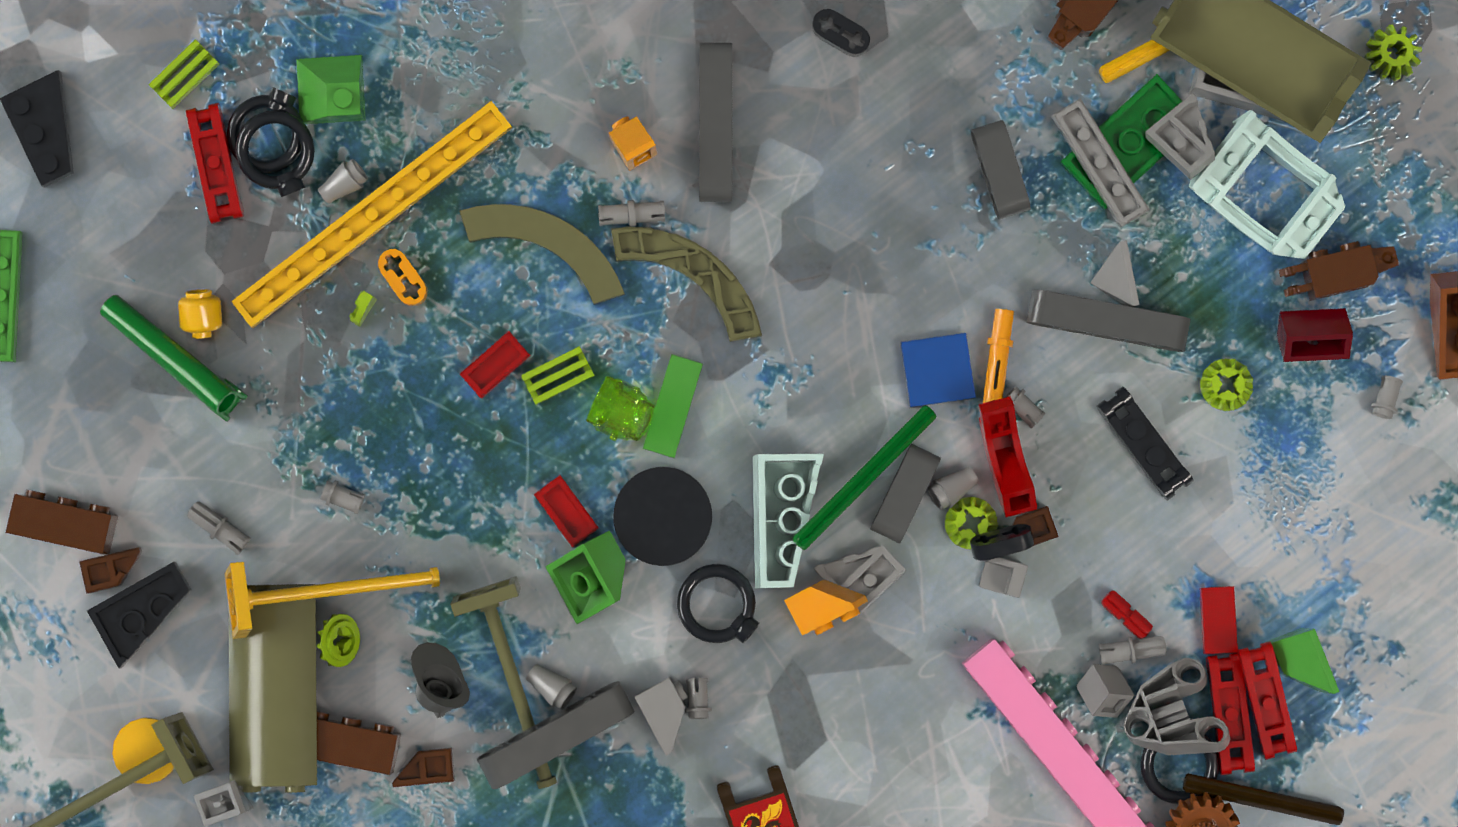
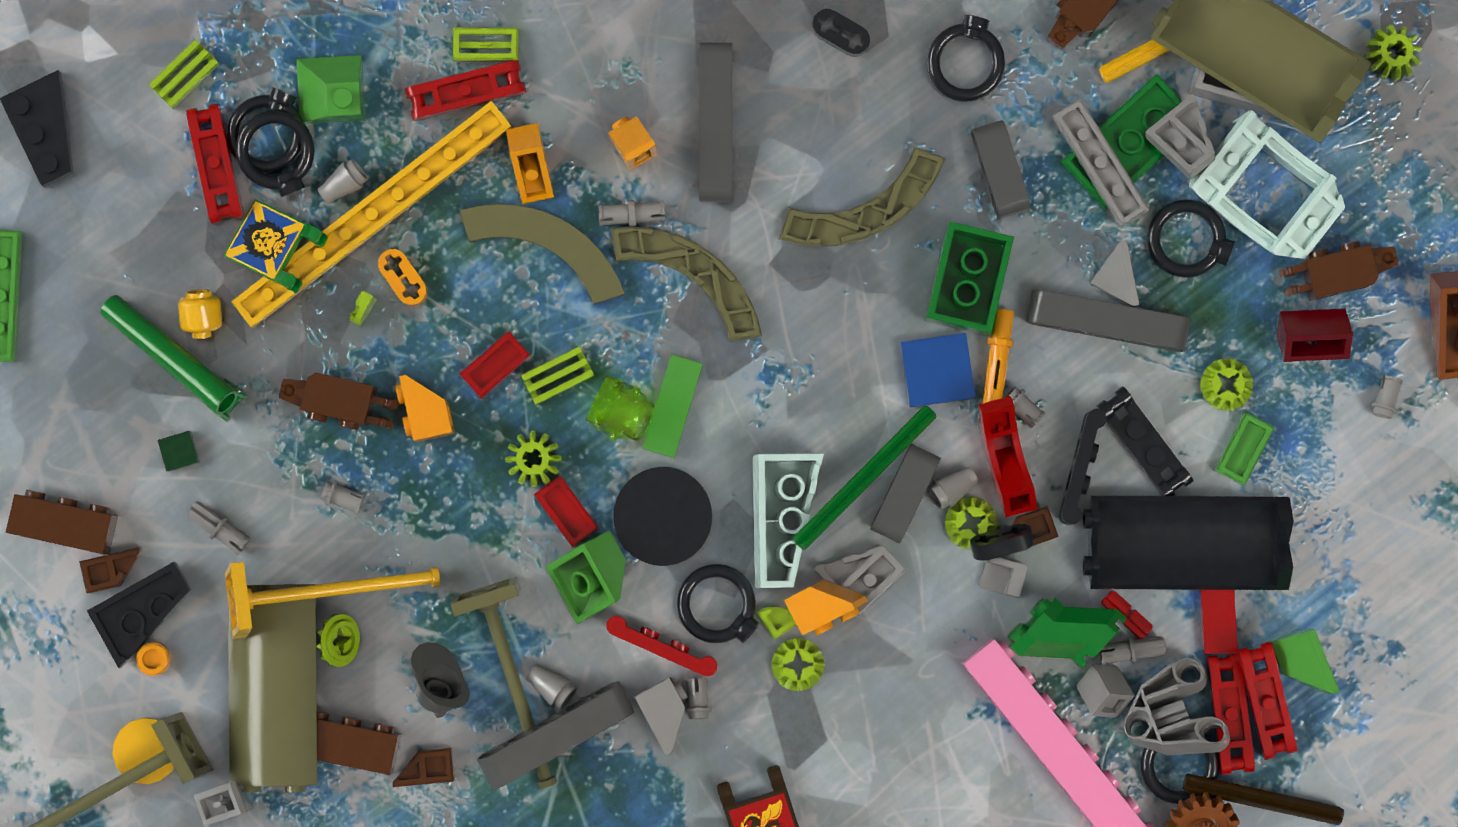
none -> light orange tile [136,642,171,676]
none -> dark green tile [157,431,200,472]
none -> flag [223,199,328,293]
none -> reddish brown hinge [279,372,399,430]
none -> light orange slope [396,375,455,442]
none -> red plate [405,60,527,121]
none -> lime tile [453,27,519,62]
none -> lime gear [505,431,562,487]
none -> light orange slope [506,123,554,204]
none -> red plate [606,615,717,676]
none -> lime tile [757,606,797,640]
none -> lime gear [772,638,825,691]
none -> olive tile [779,148,945,247]
none -> green brick [924,221,1014,336]
none -> black piece [927,15,1005,102]
none -> green brick [1007,598,1127,668]
none -> black plate [1058,409,1107,525]
none -> black cylinder [1083,496,1294,590]
none -> black piece [1147,199,1235,278]
none -> bright green tile [1214,412,1275,486]

